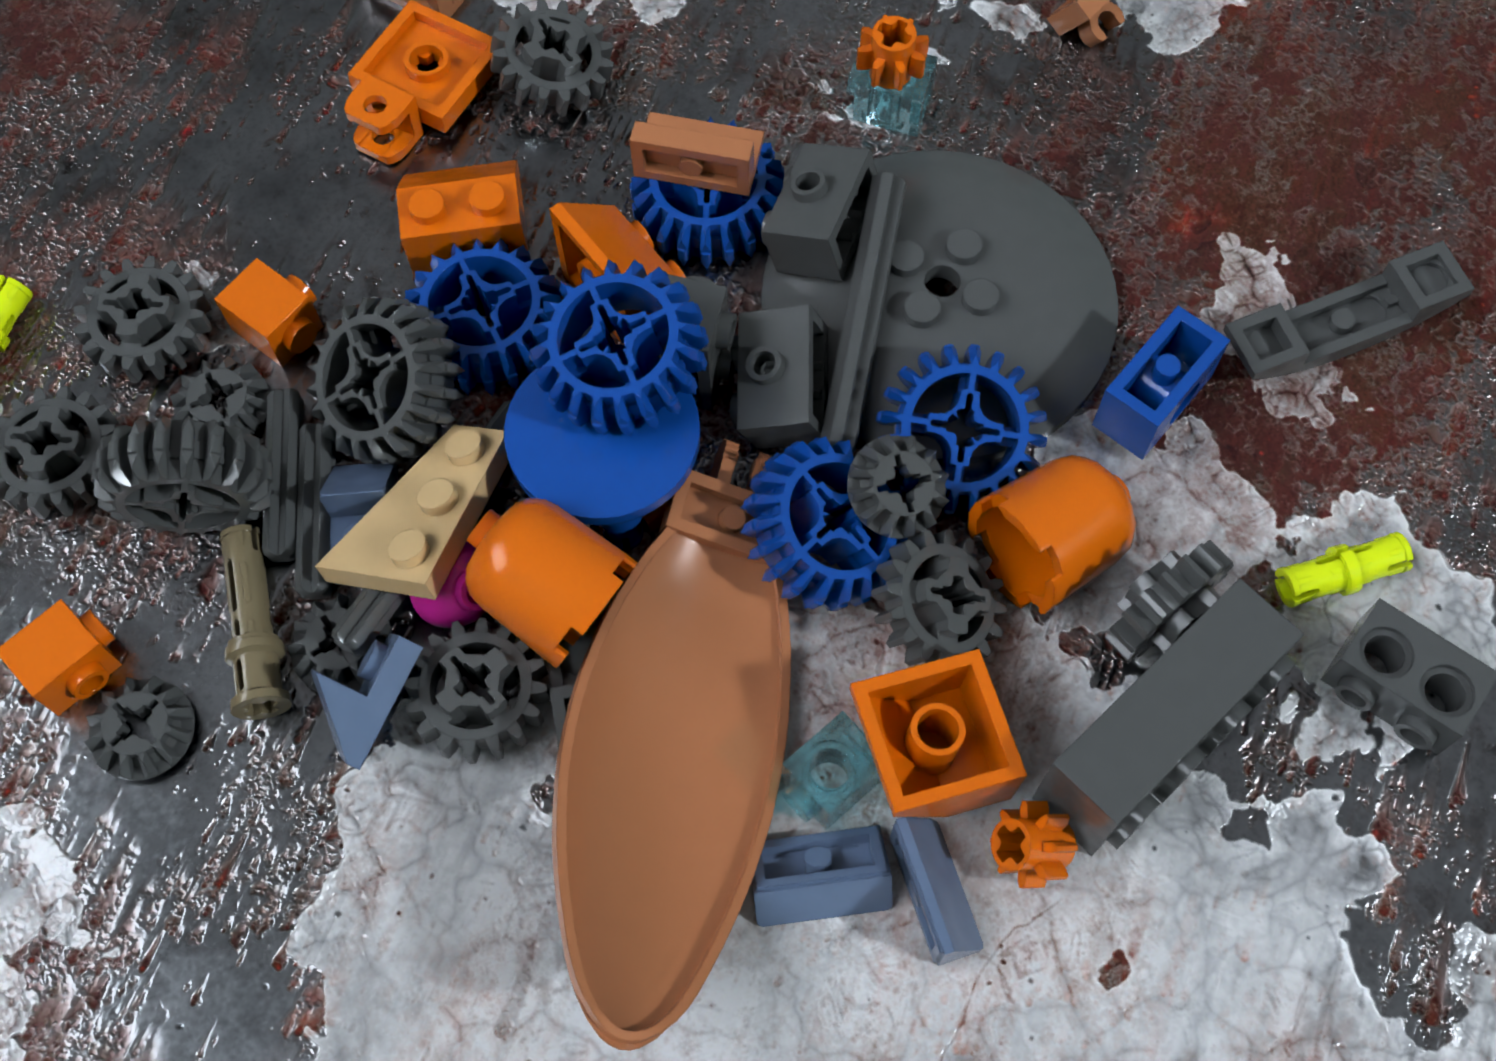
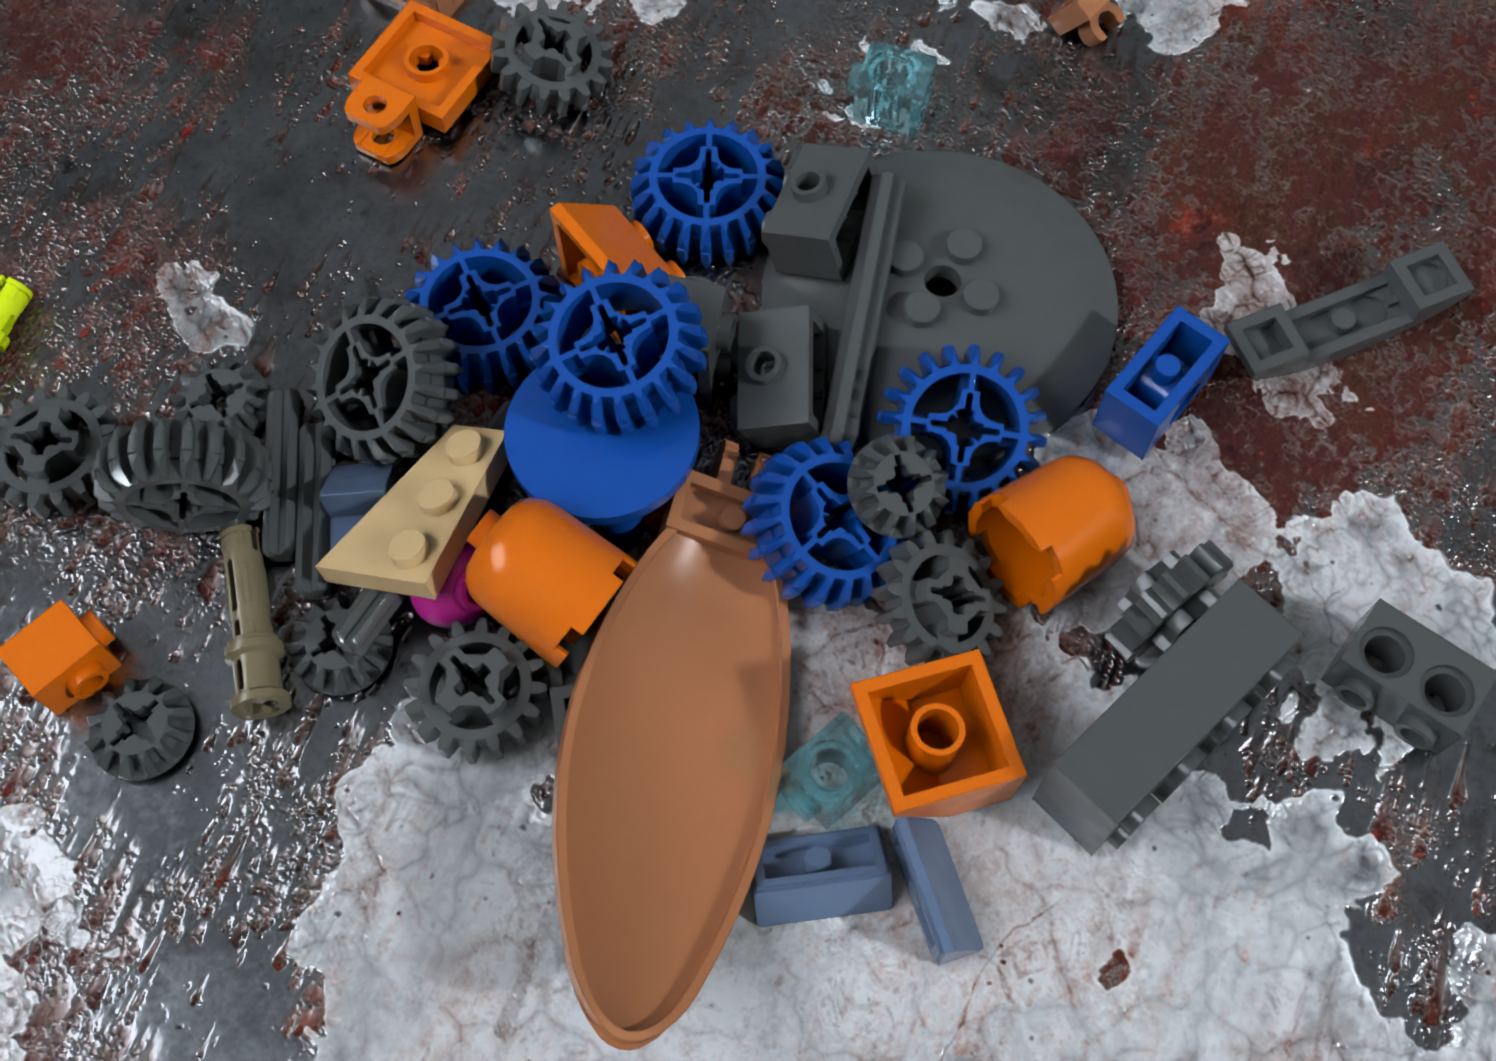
dark grey gear [73,256,212,383] -> none
orange brick [214,258,324,368] -> none
sand blue slope [311,632,423,770] -> none
orange slope [396,160,529,278] -> none
nougat panel [629,112,764,196] -> none
orange gear [856,15,929,91] -> none
orange gear [990,800,1078,889] -> none
neon yellow pin [1275,532,1414,608] -> none

